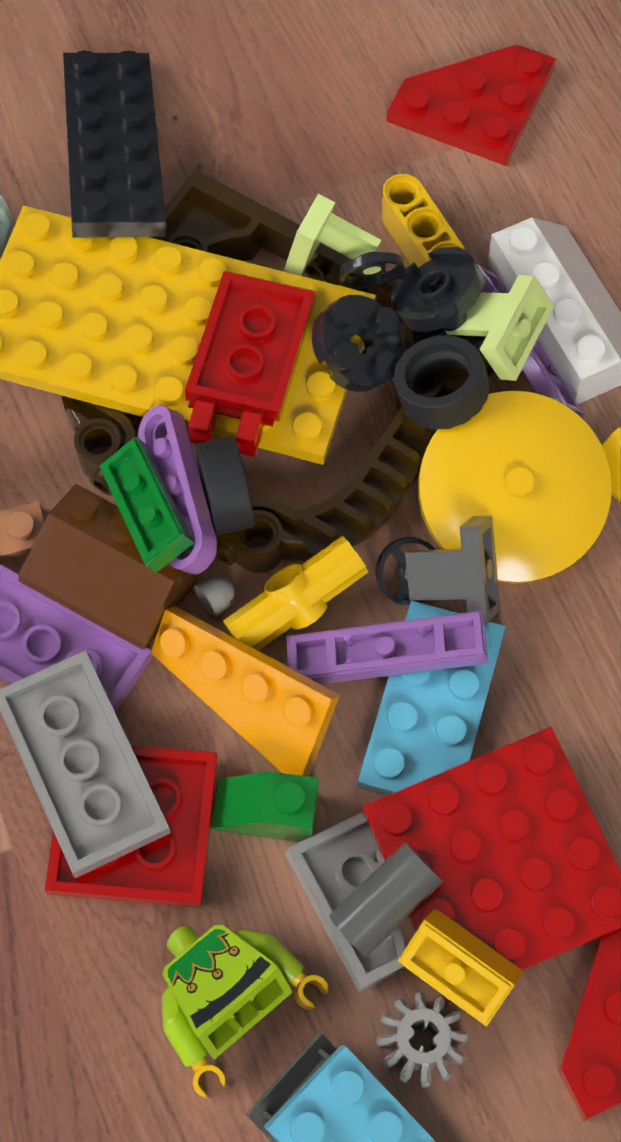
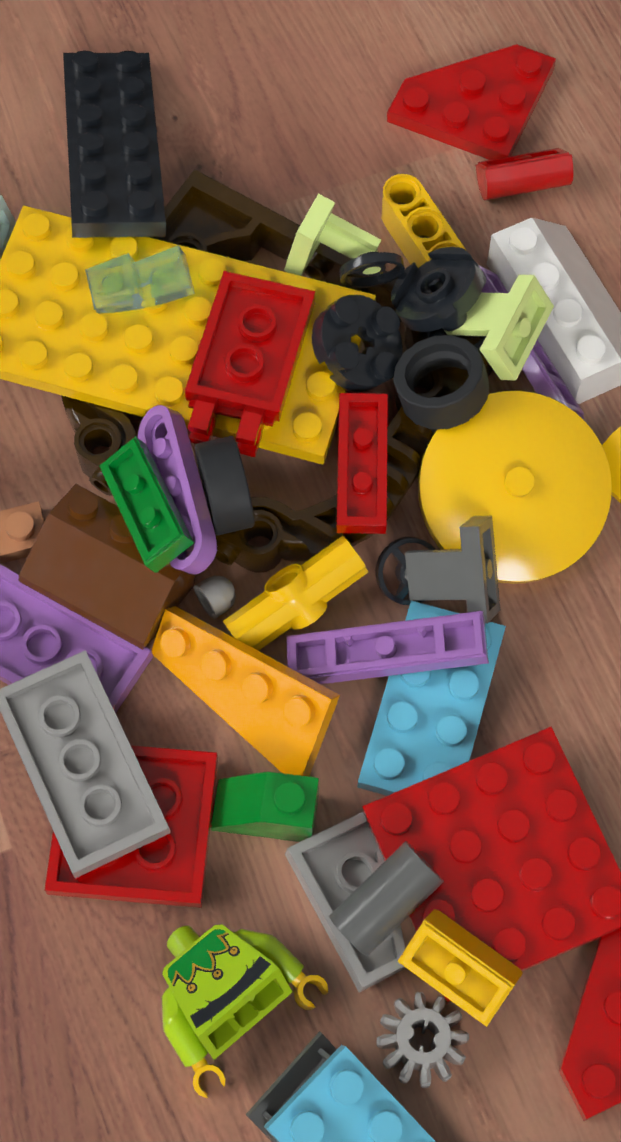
none -> clear light blue slope [85,245,195,314]
none -> red plate [337,393,388,534]
none -> red brick [475,148,574,200]

